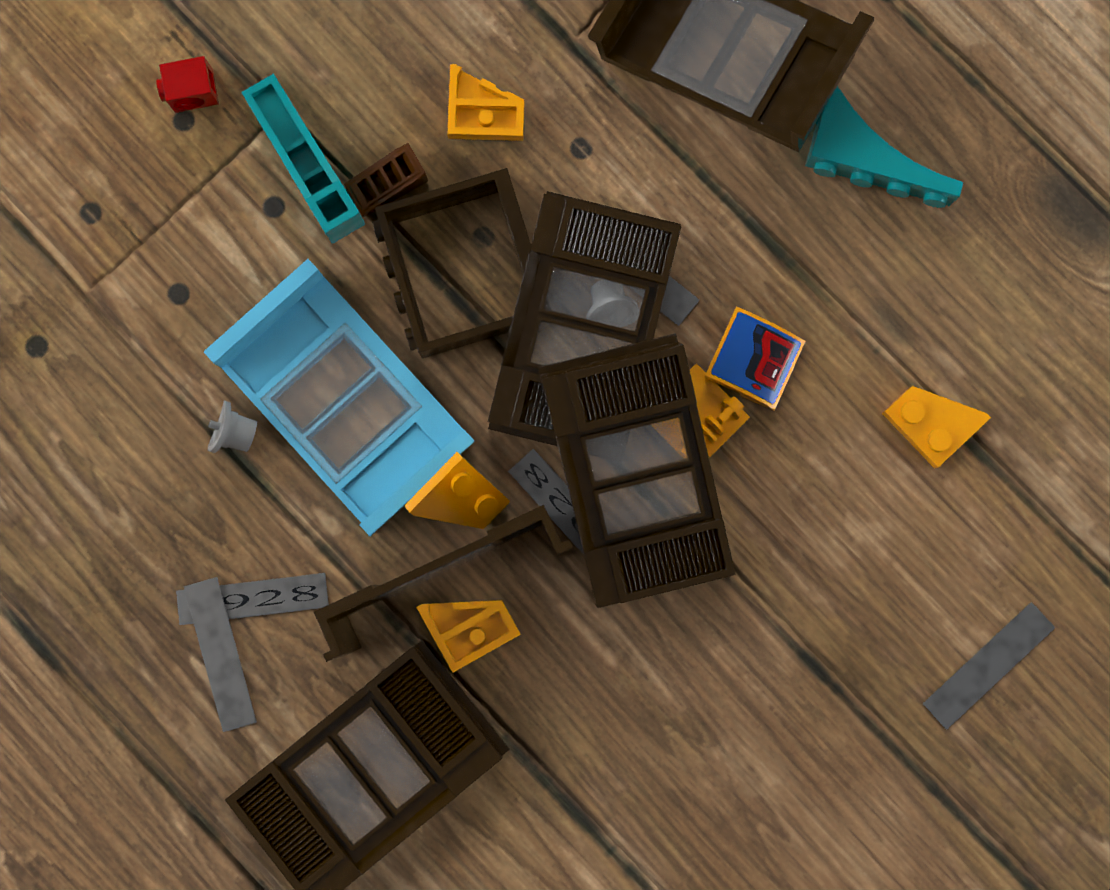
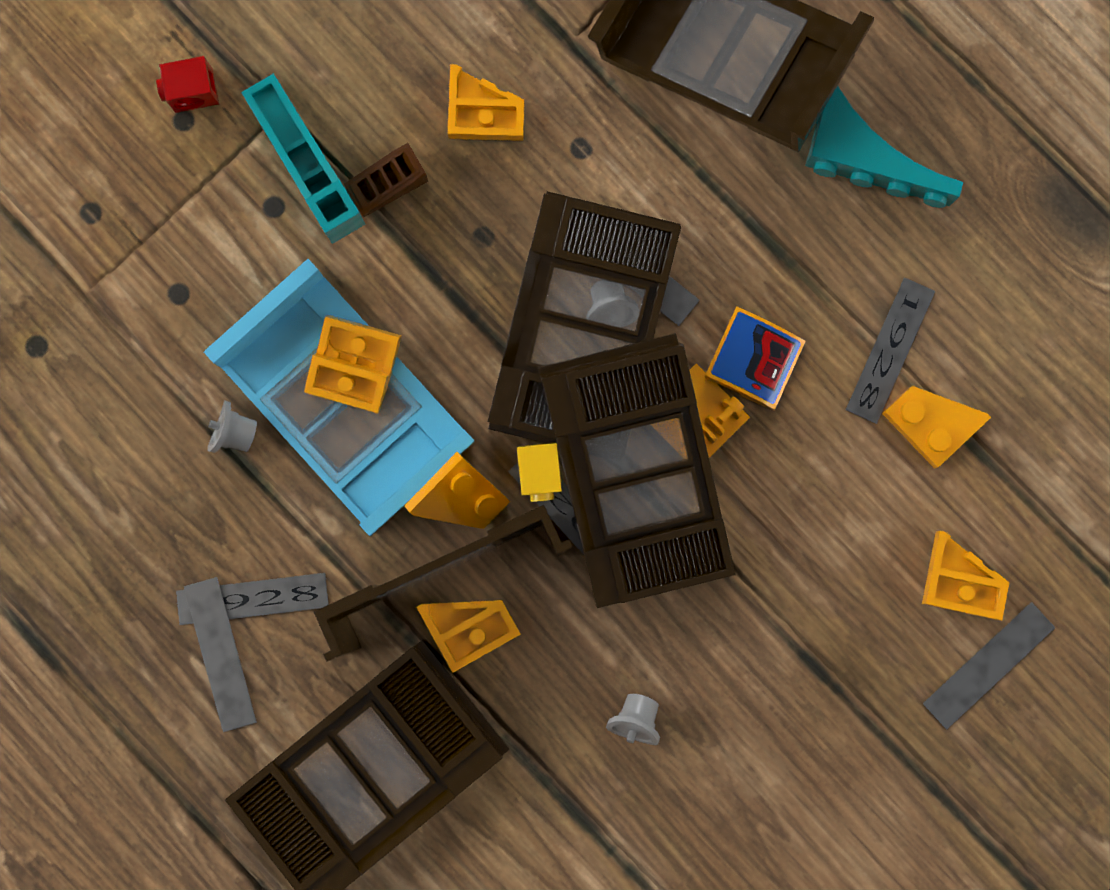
dark brown window [372,168,552,359] -> none
none -> light orange slope [304,315,402,413]
none -> yellow brick [517,442,562,502]
none -> light grey piece [606,694,660,745]
none -> flat silver sticker [846,277,935,424]
none -> light orange wing [922,531,1010,621]

